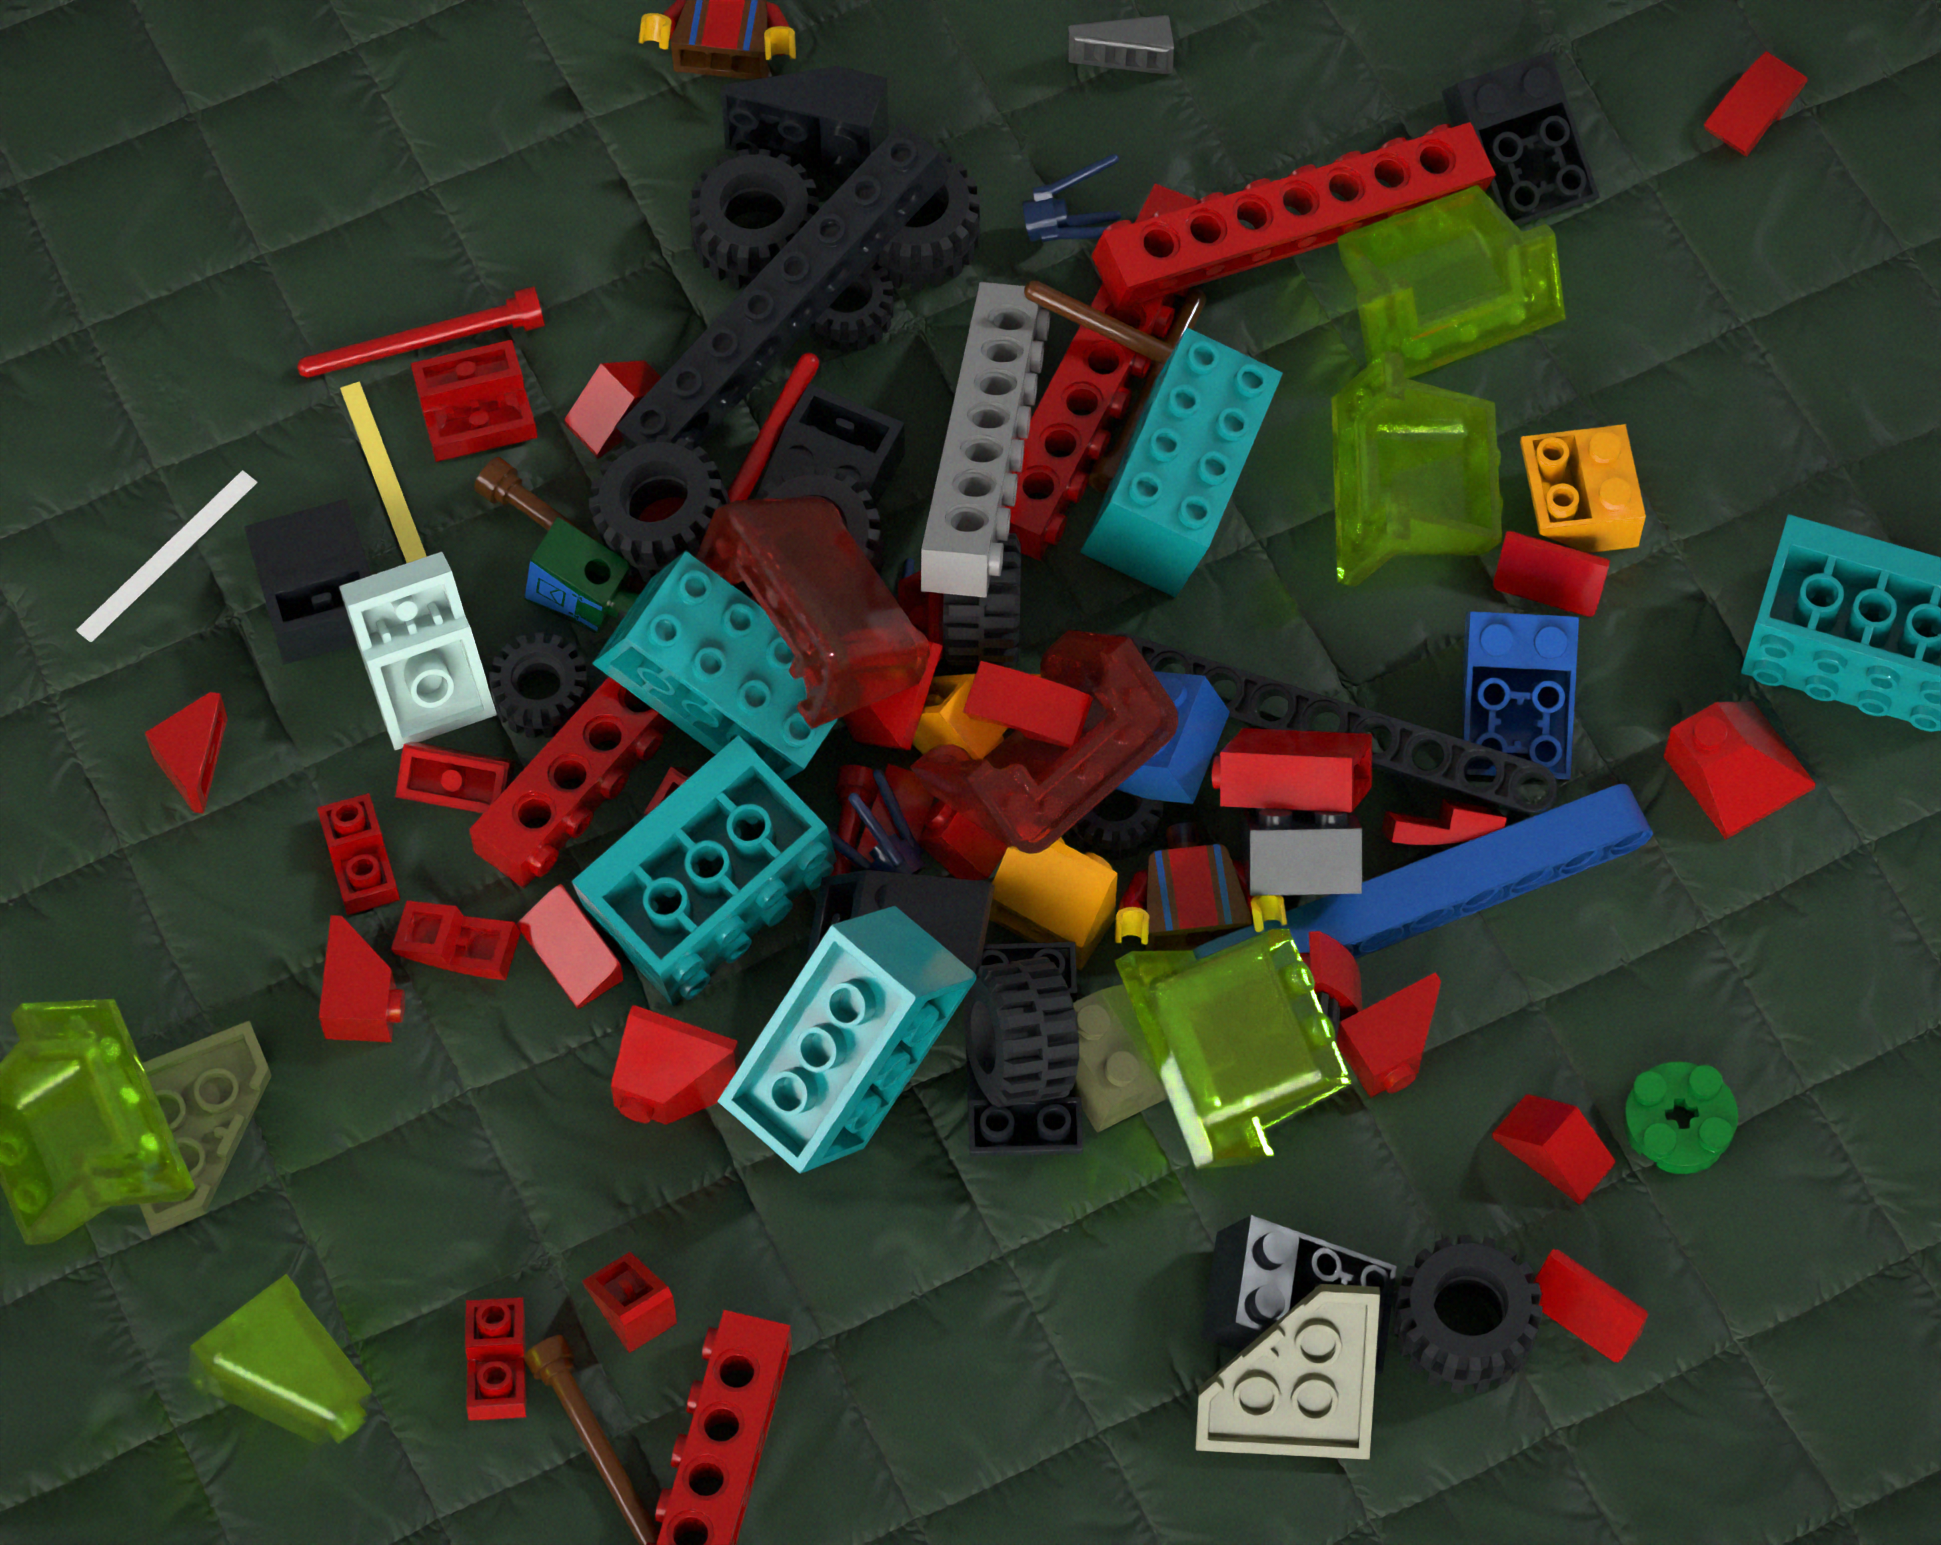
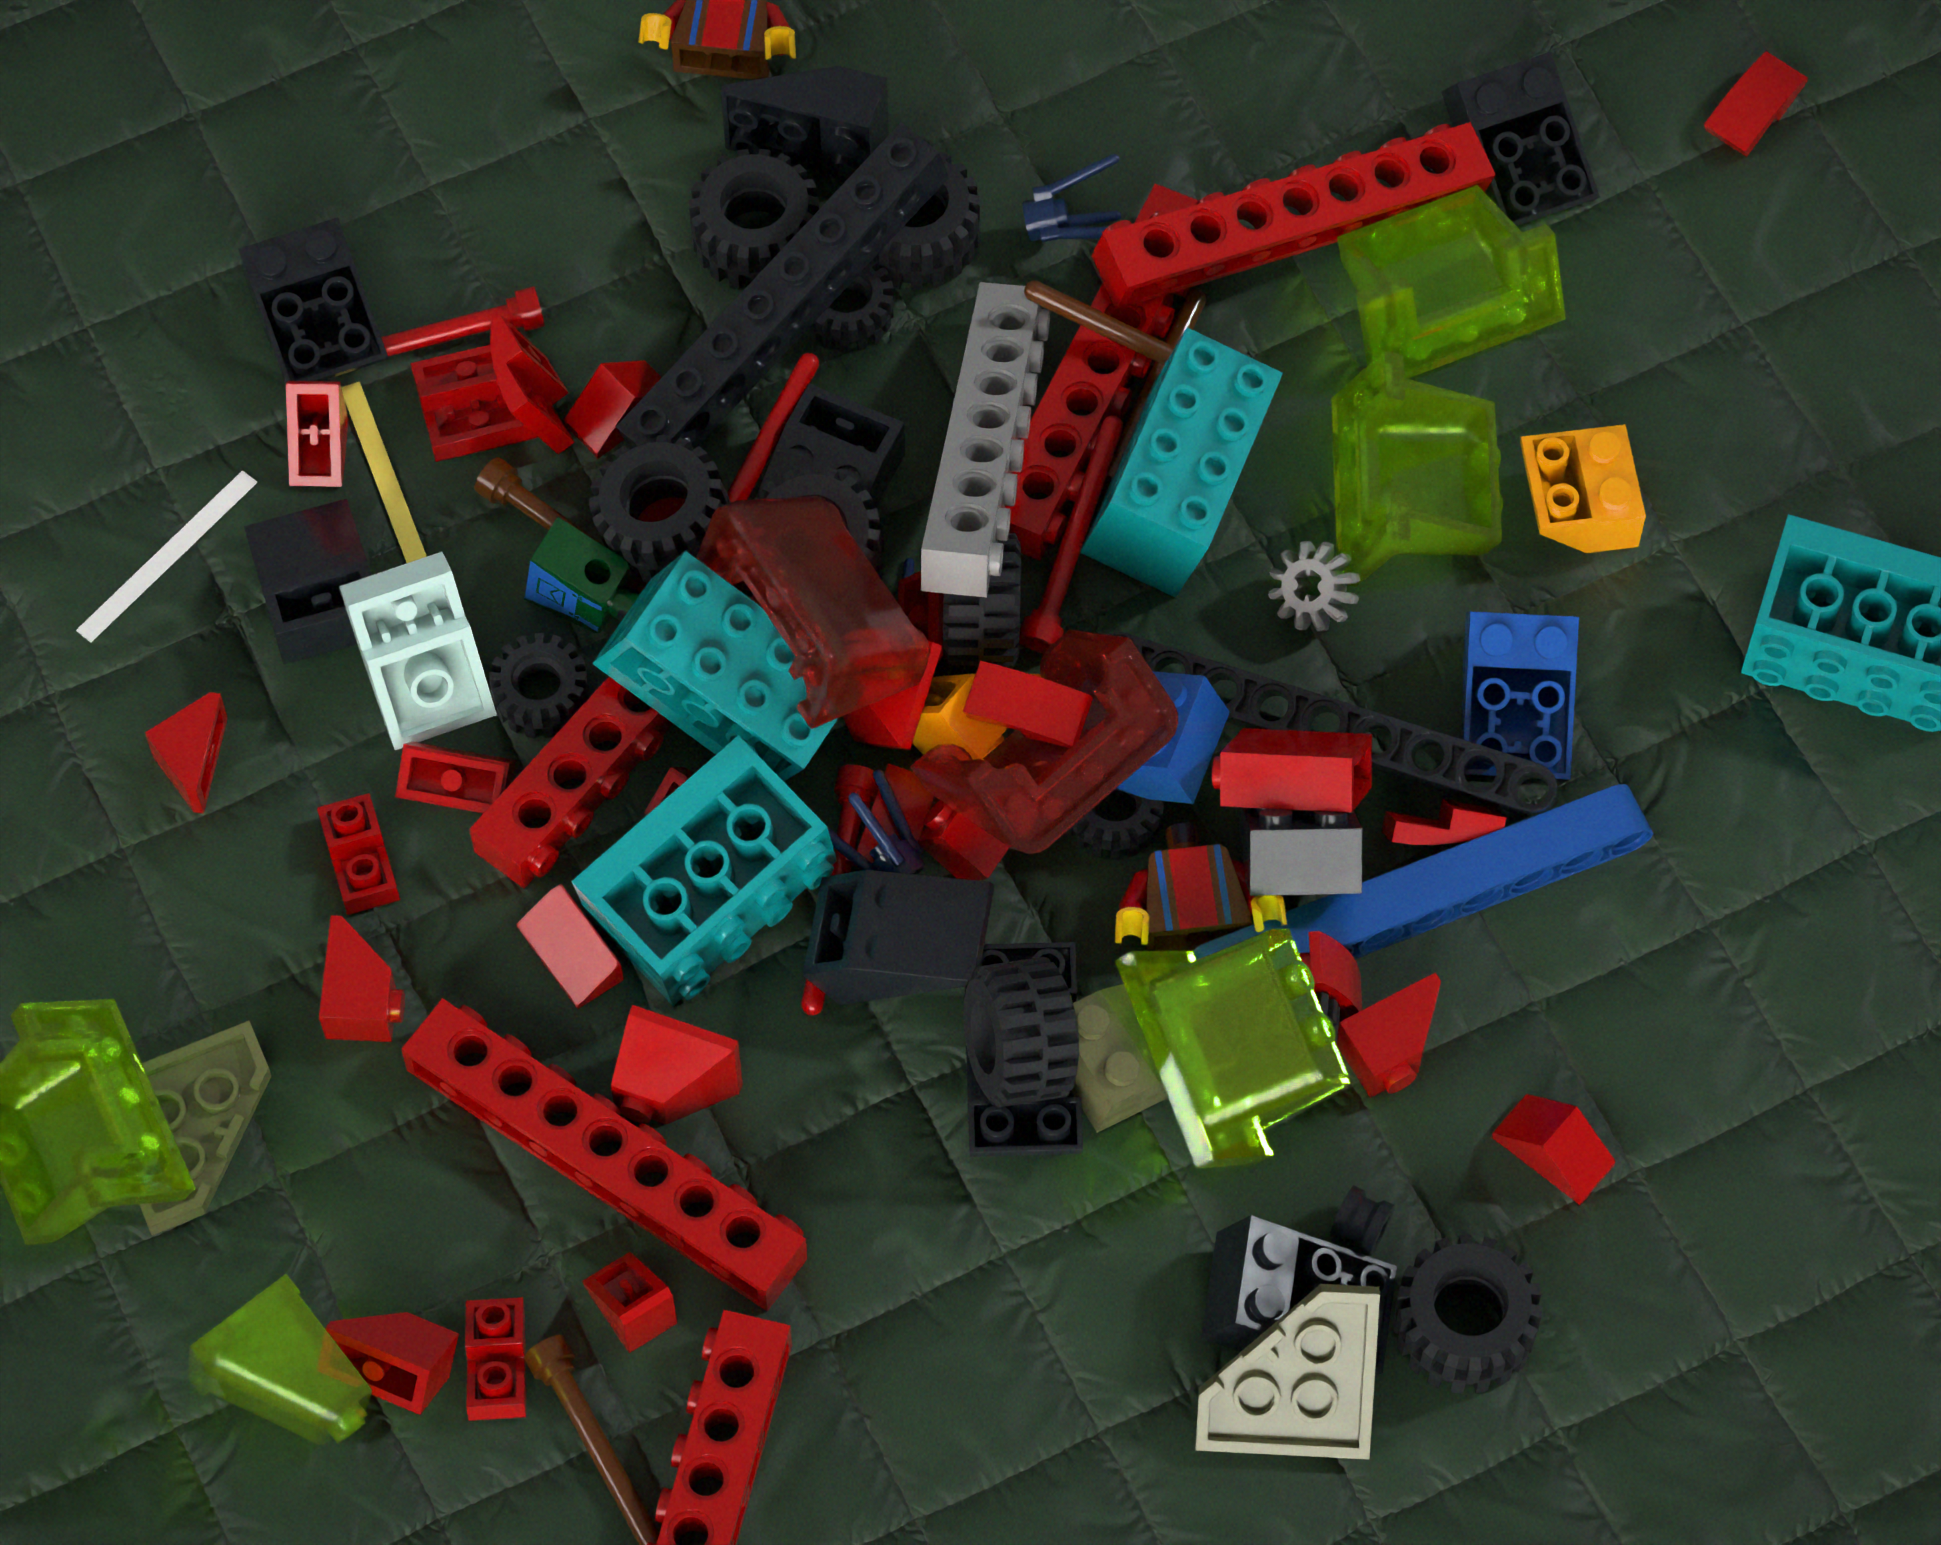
red slope [391,900,521,981] -> none
teal brick [717,906,977,1174] -> none
light orange slope [989,821,1117,971] -> none
dark grey slope [1067,15,1174,74] -> none
red slope [1493,531,1610,617] -> none
red slope [1533,1248,1649,1363] -> none
green plate [1623,1061,1738,1174] -> none
red slope [1663,701,1816,840] -> none
none -> black slope [238,217,388,384]
none -> slope [286,381,349,487]
none -> red slope [317,1312,459,1415]
none -> red brick [401,998,807,1312]
none -> red slope [490,314,575,455]
none -> red piece [1019,415,1123,654]
none -> light grey gear [1268,541,1360,631]
none -> black wheel [1329,1185,1395,1256]

